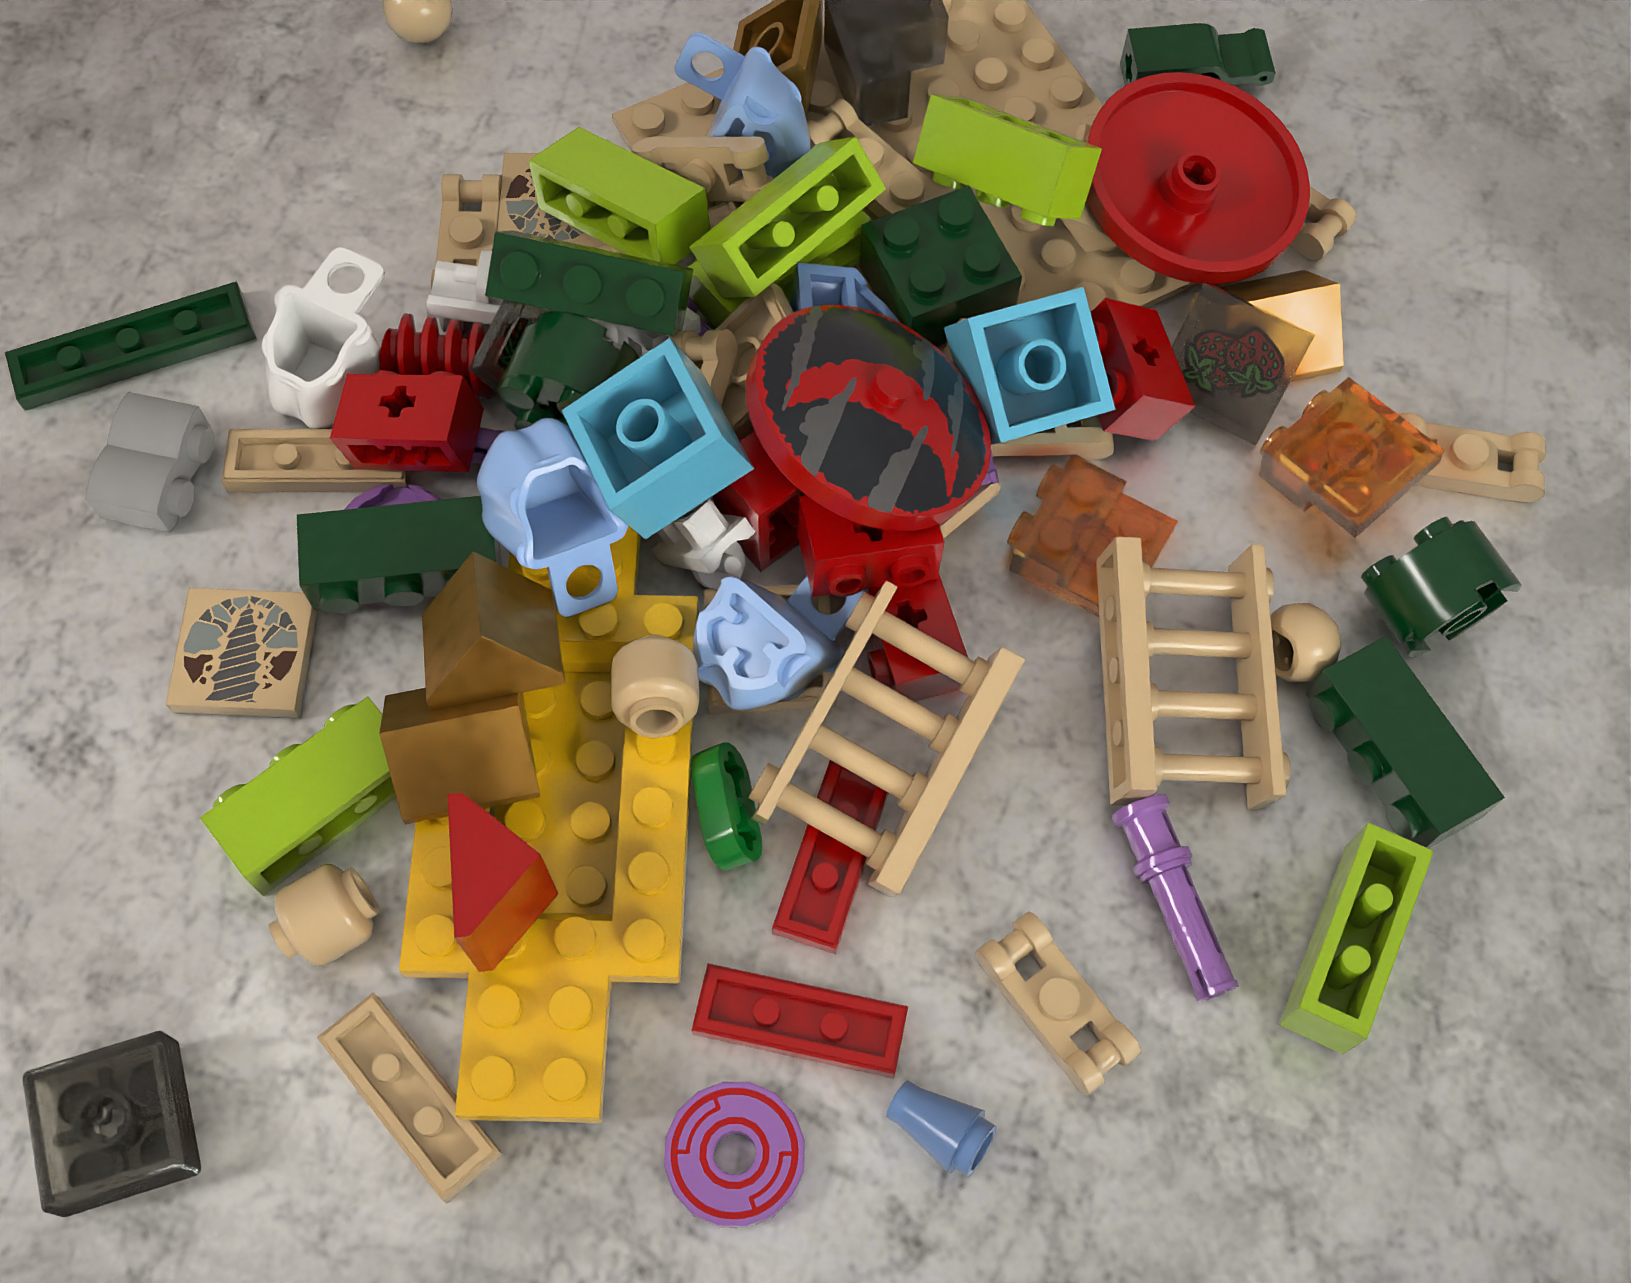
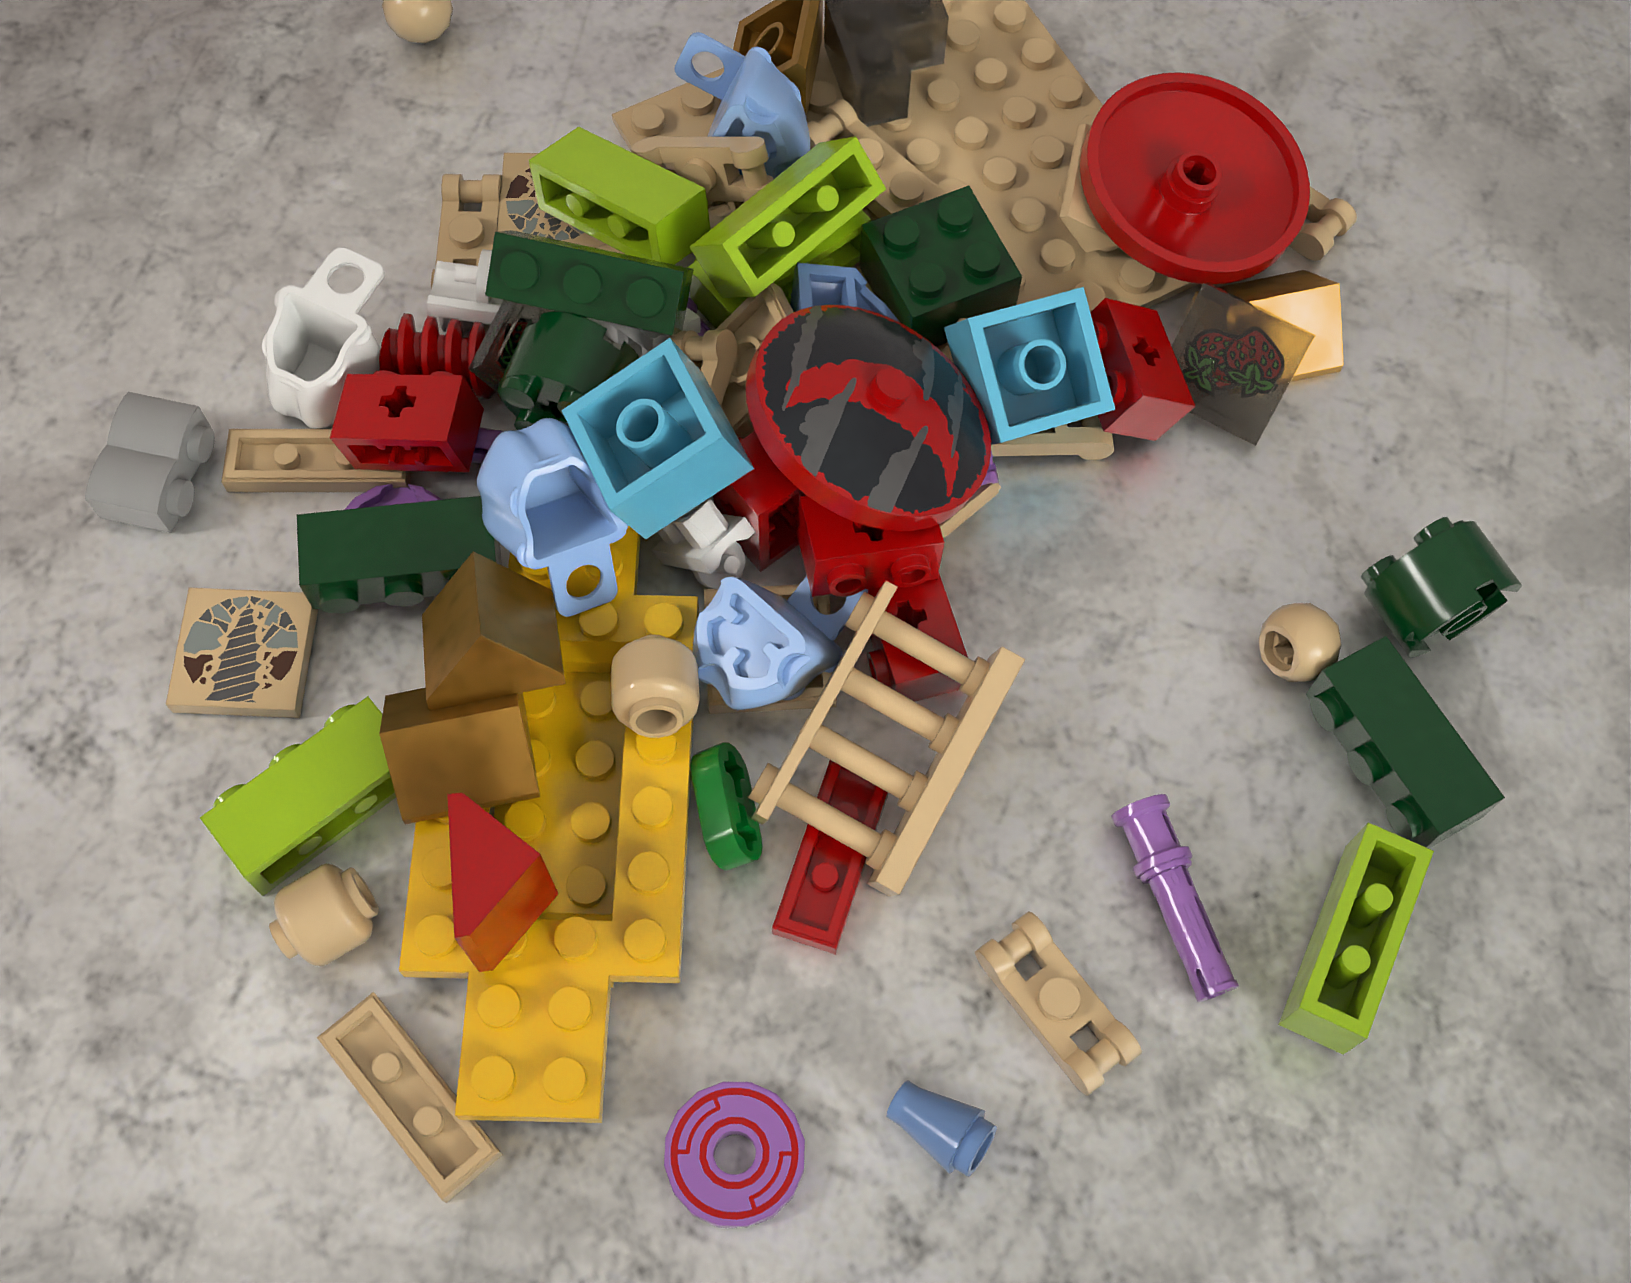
dark green tile [5,281,257,410] -> none
clear smoke brick [22,1031,201,1217] -> none
red tile [691,963,908,1079] -> none
lime brick [913,94,1102,226] -> none
clear orange plate [1007,454,1178,618] -> none
tan fence [1096,537,1291,810] -> none
dark green piece [1120,23,1276,86] -> none
clear orange plate [1259,377,1444,538] -> none
tan plate [1384,413,1546,503] -> none

